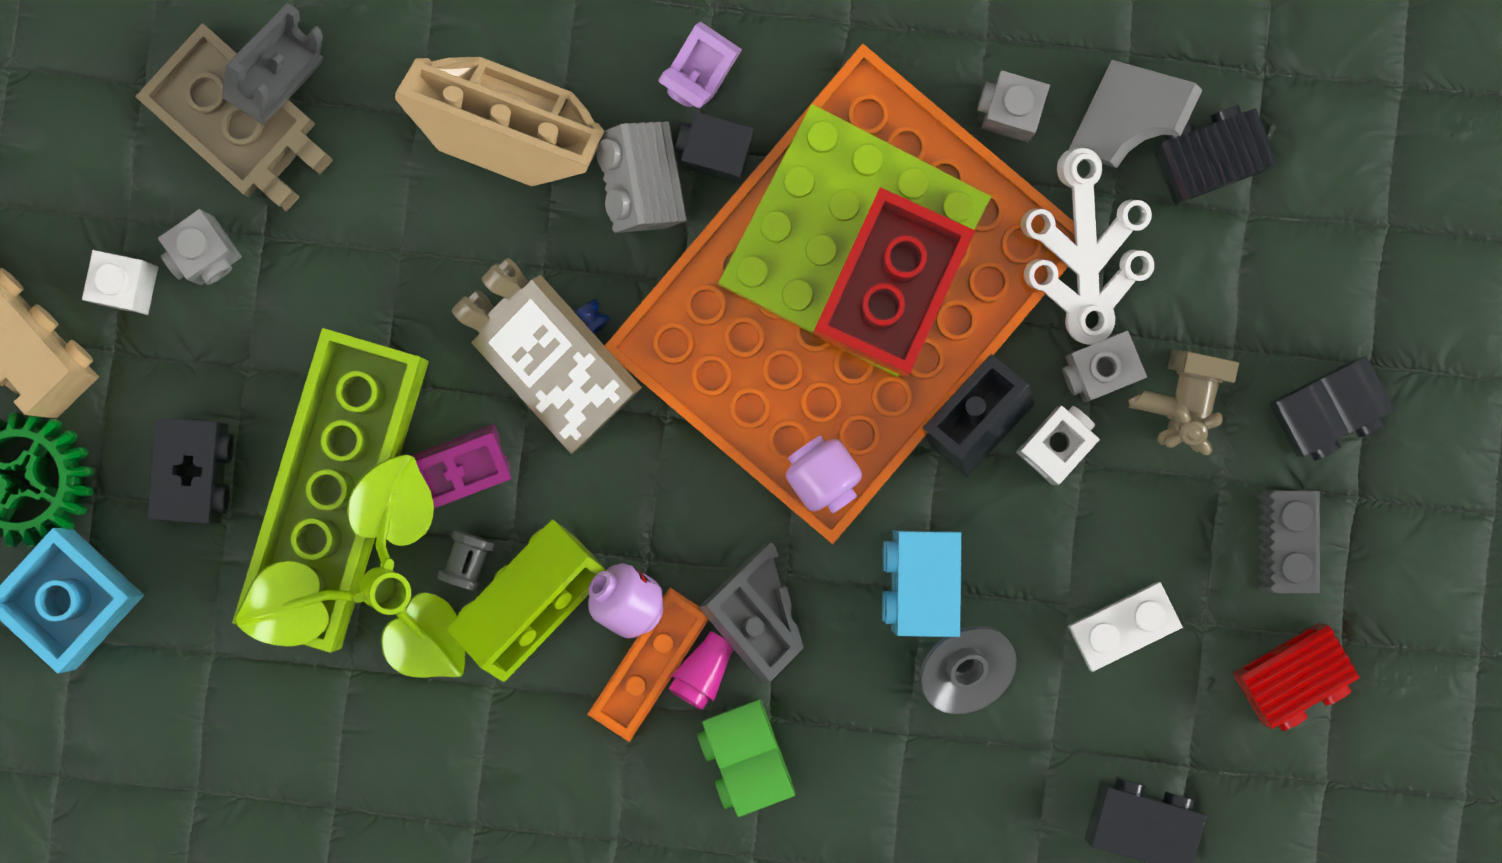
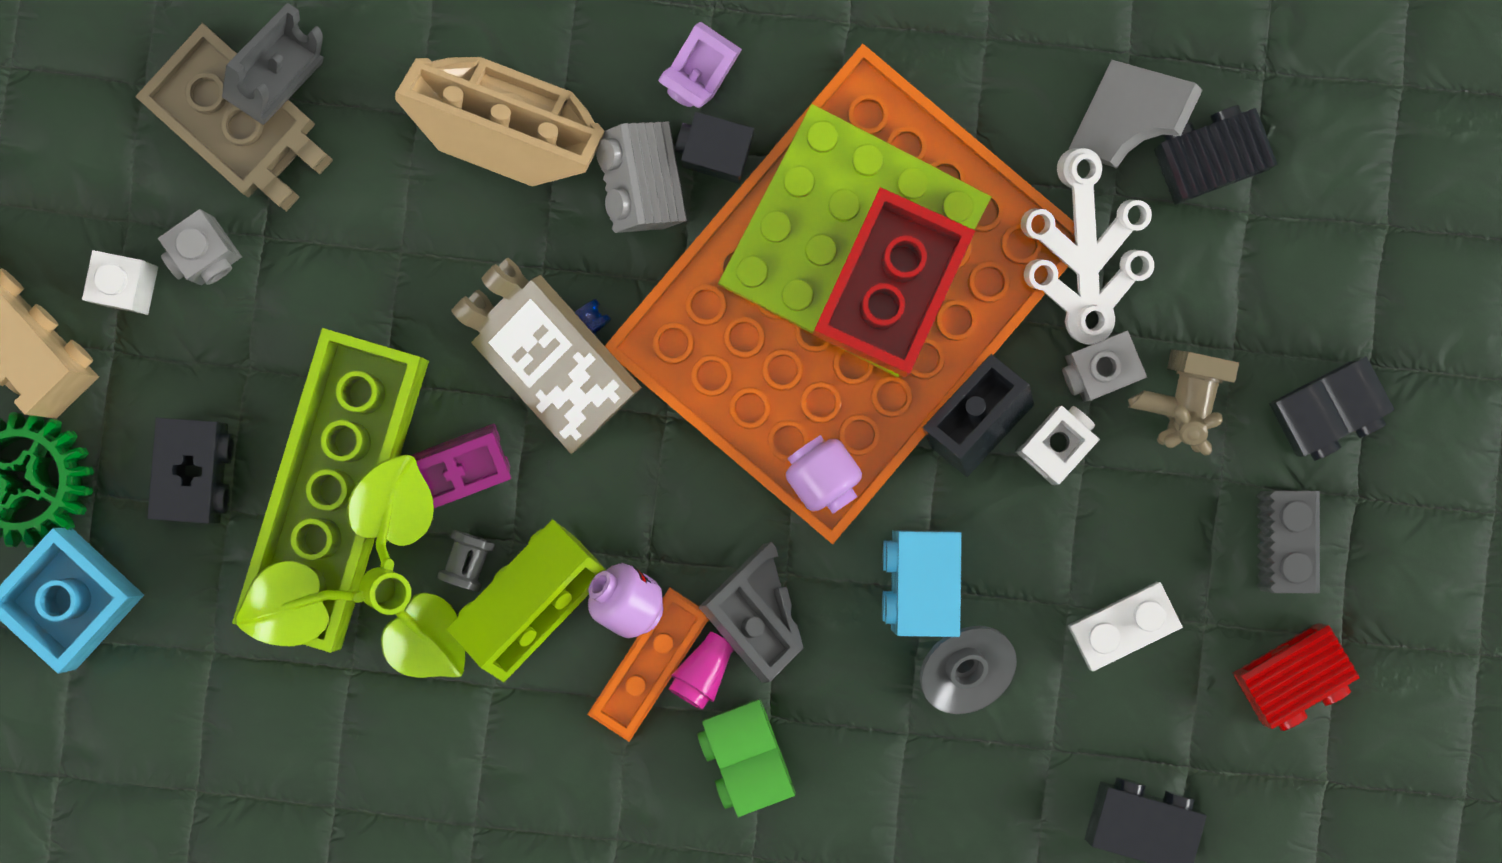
light grey brick [977,70,1050,143] -> none

